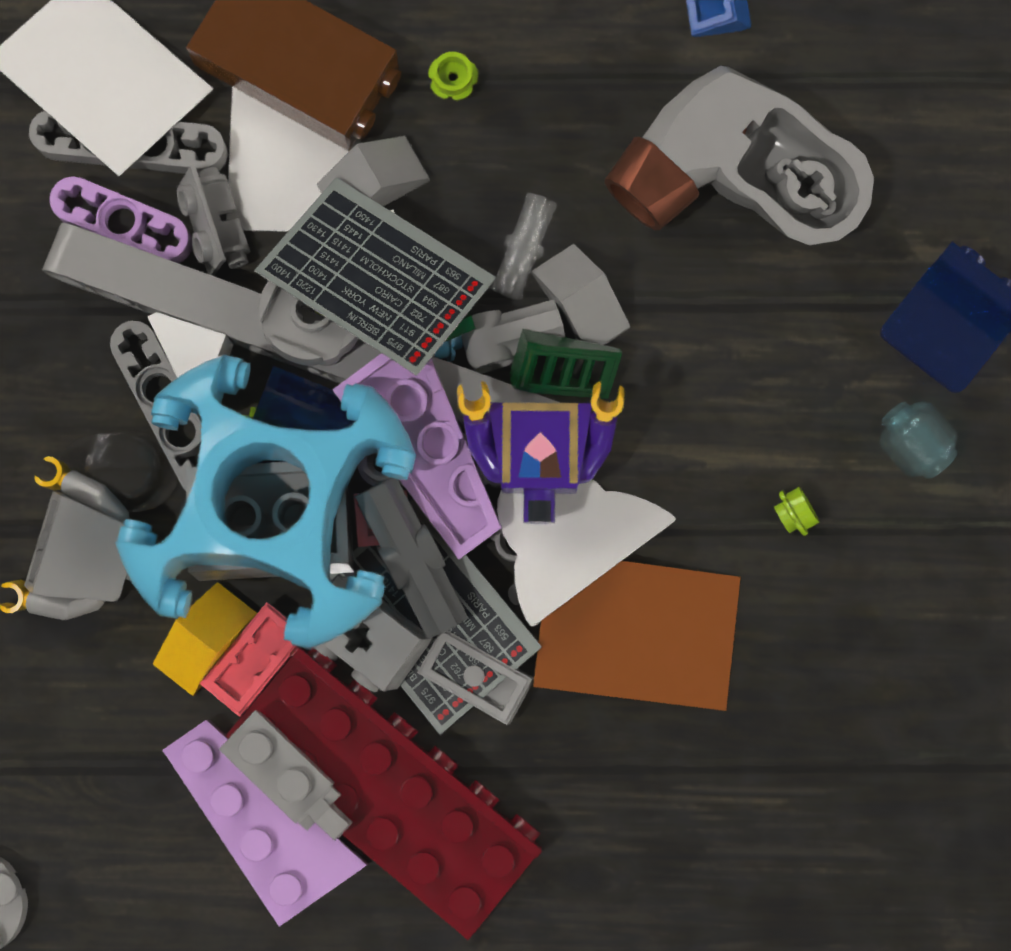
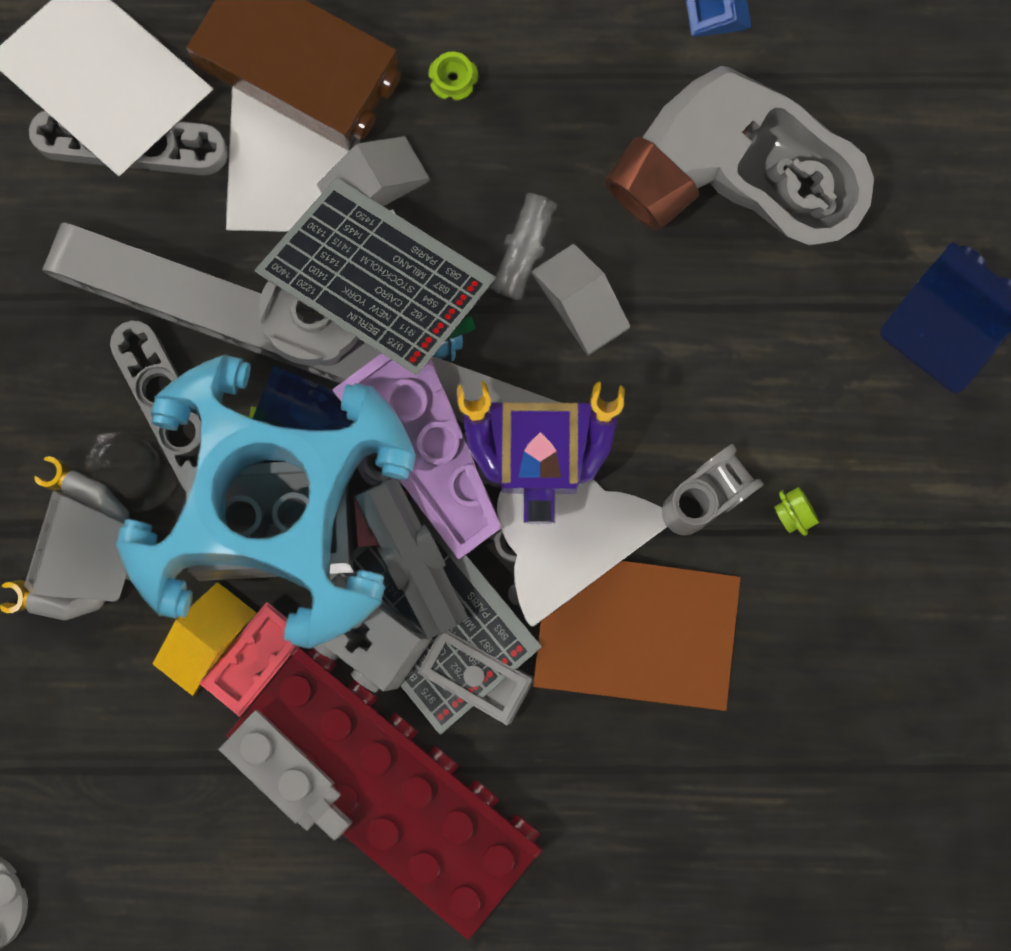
lavender beam [50,177,192,263] -> none
white slope [148,312,234,378] -> none
lavender wing [163,720,369,926] -> none
light grey hinge [177,165,250,276] -> none
light grey piece [462,299,566,373] -> none
dark green slope [509,329,623,399] -> none
clear light blue head [879,401,958,479] -> none
none -> light grey piece [662,443,764,535]

